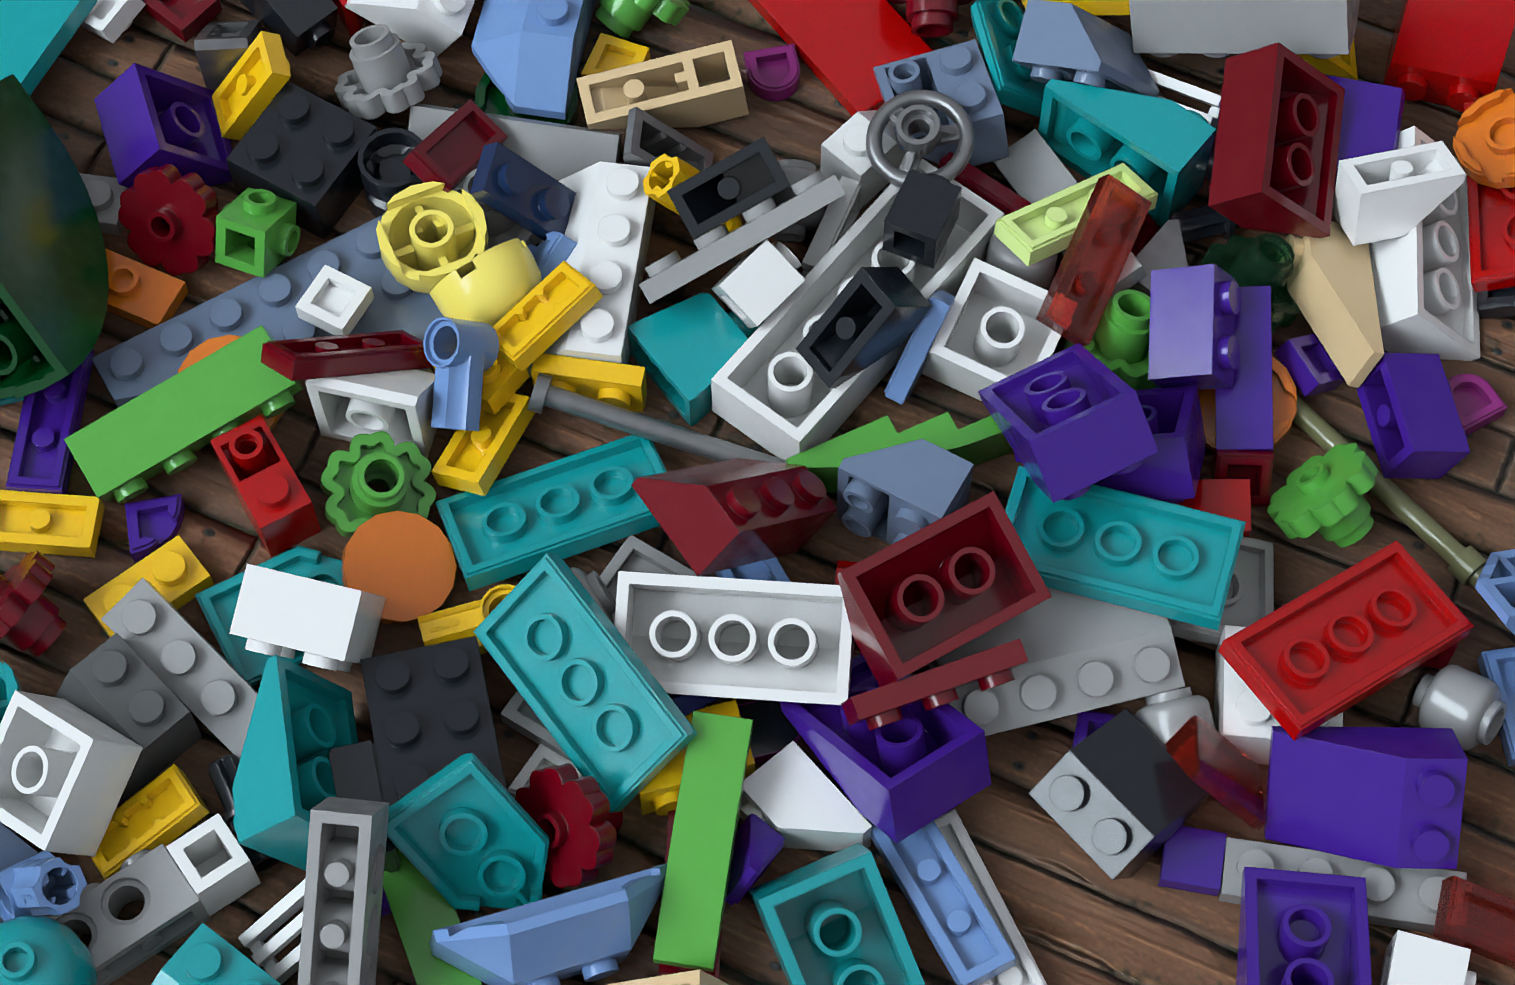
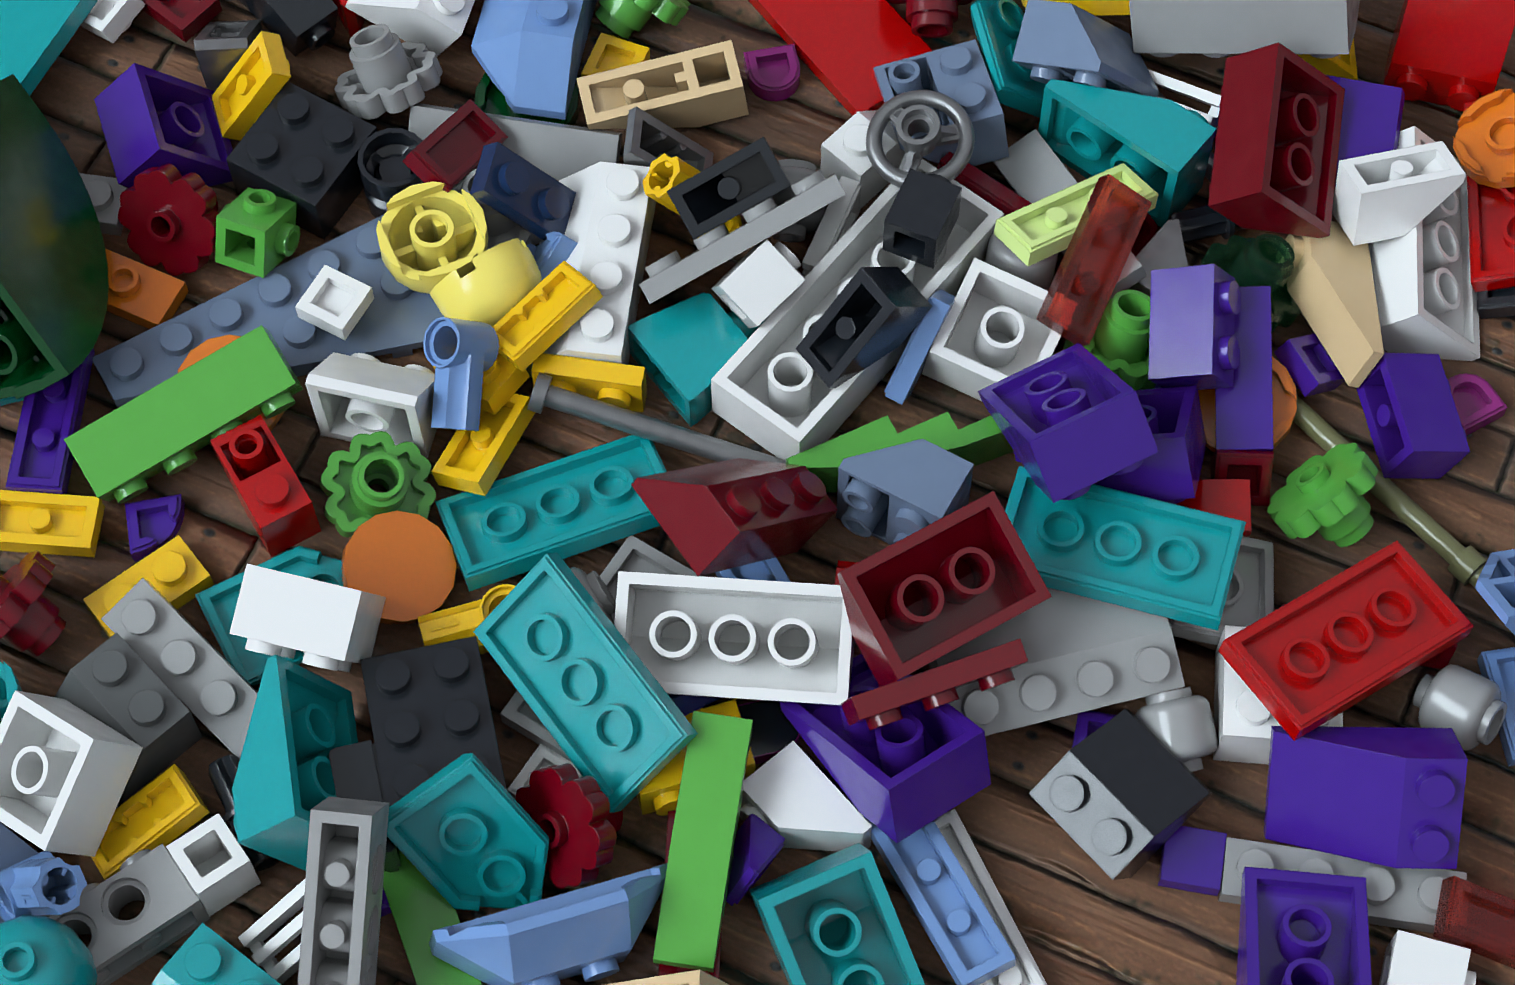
dark red tile [261,330,433,381] -> none
clear red slope [1165,715,1266,830] -> none

